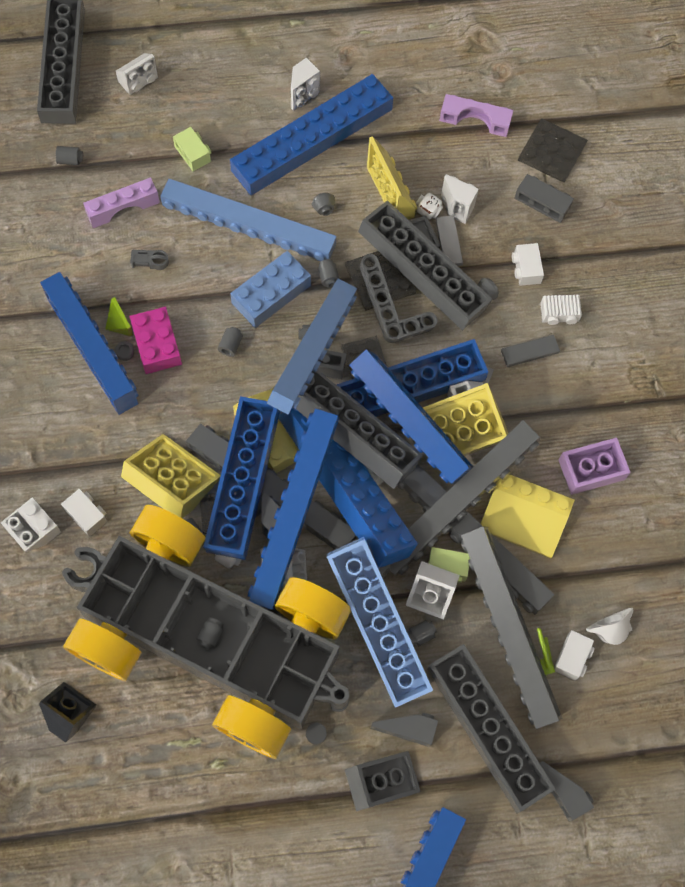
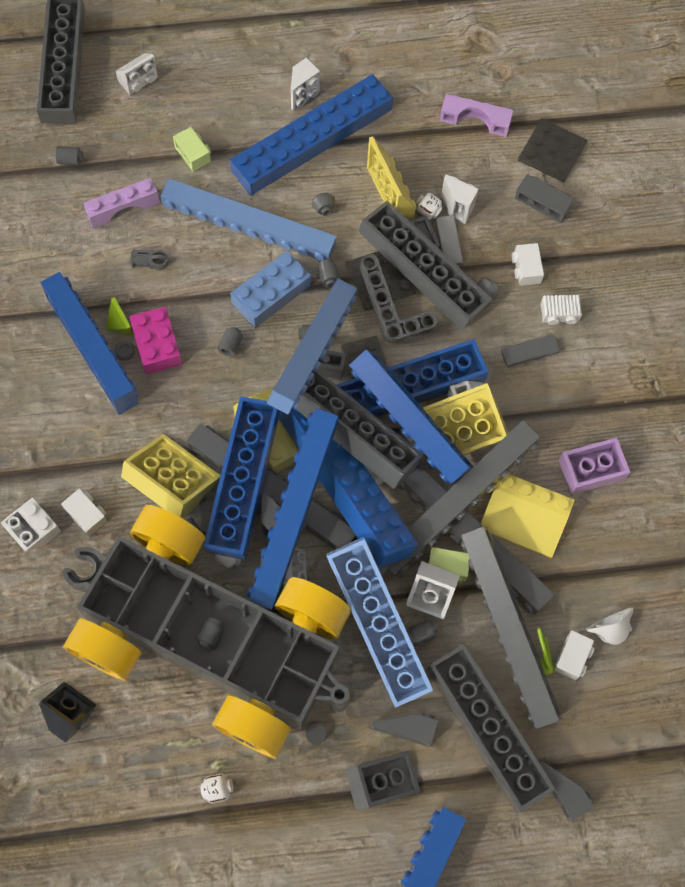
none -> white head [200,773,234,804]

